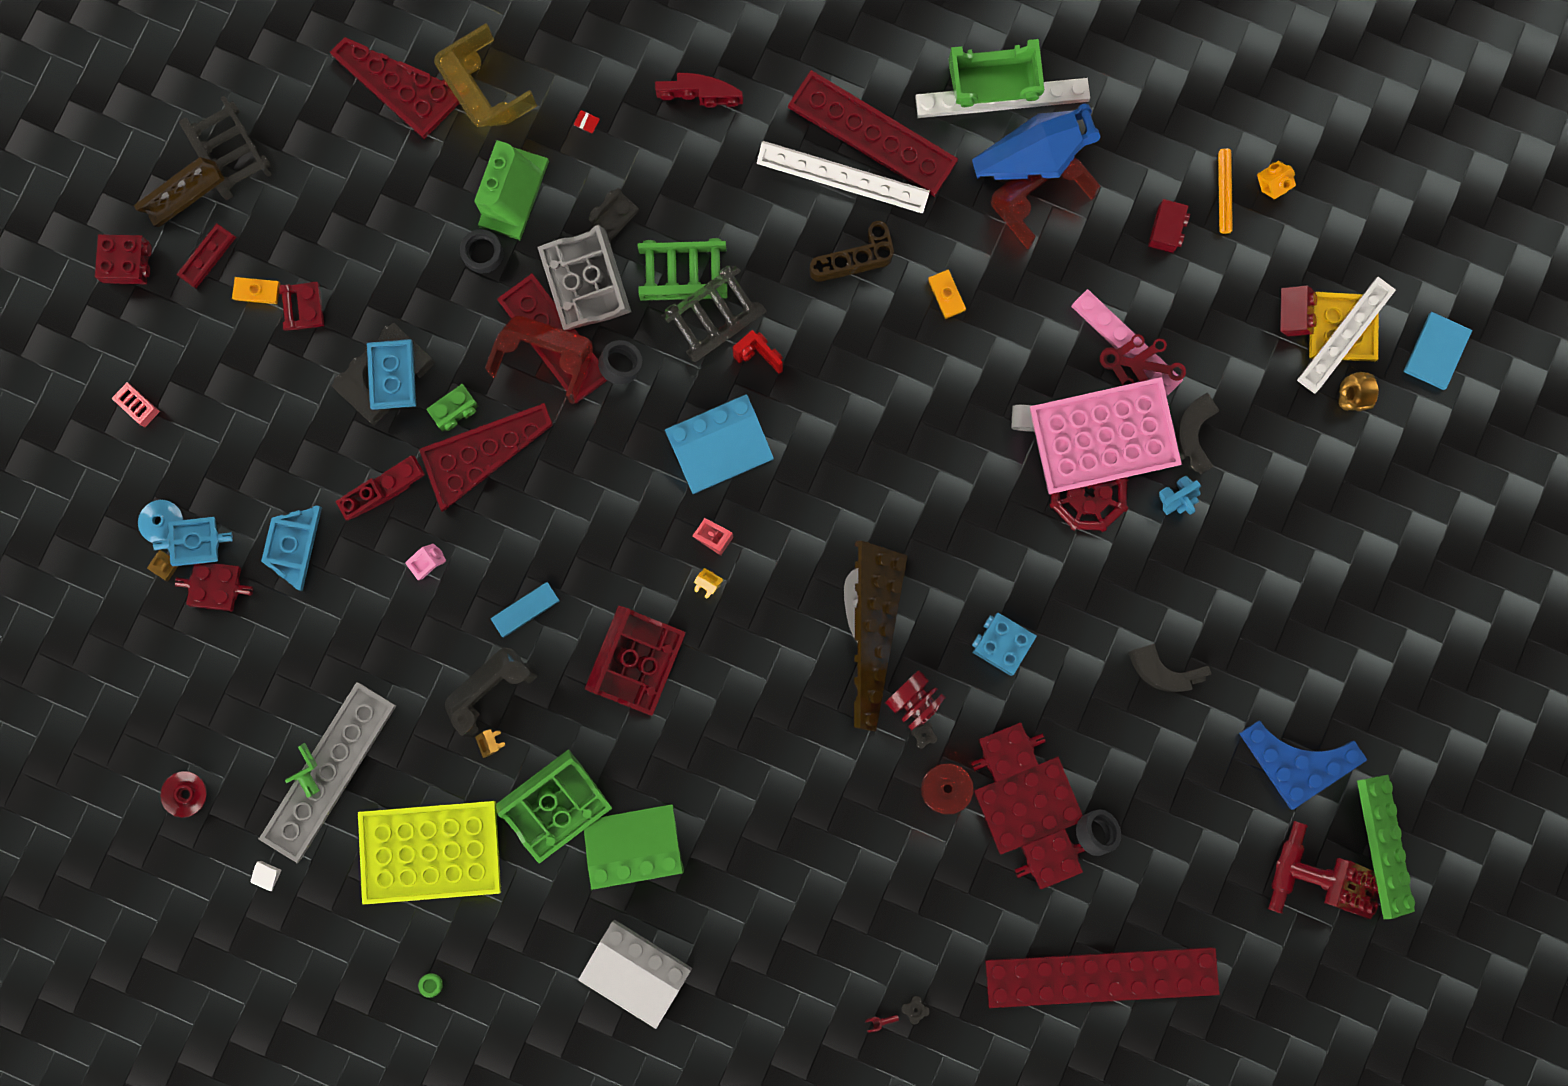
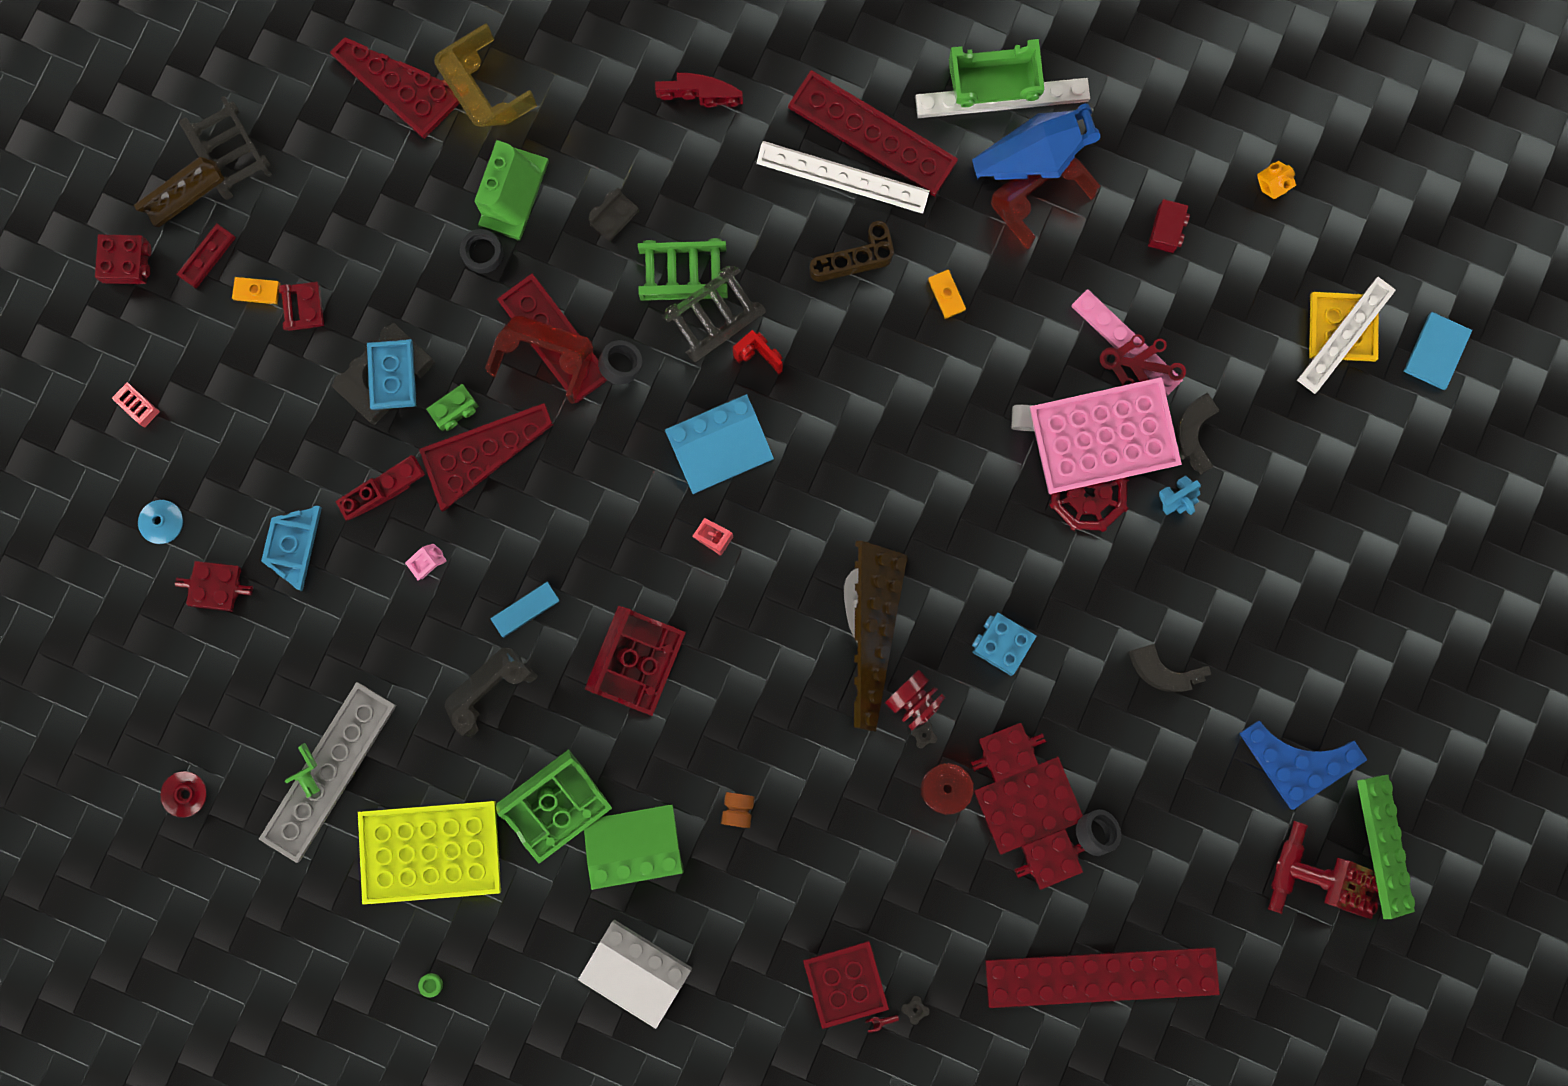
pearl gold tile [147,550,178,581] -> none
dark azure plate [153,517,233,567] -> none
white slope [251,861,282,891] -> none
pearl gold tile [475,729,505,758] -> none
light grey piece [538,225,631,331] -> none
red sticker [574,110,599,133] -> none
yellow tile [694,568,724,598] -> none
light orange axle [1218,149,1233,234] -> none
dark red brick [1280,286,1317,336] -> none
pearl gold hair [1339,372,1379,411] -> none
none -> dark orange wheel [721,792,755,828]
none -> dark red plate [803,941,889,1029]

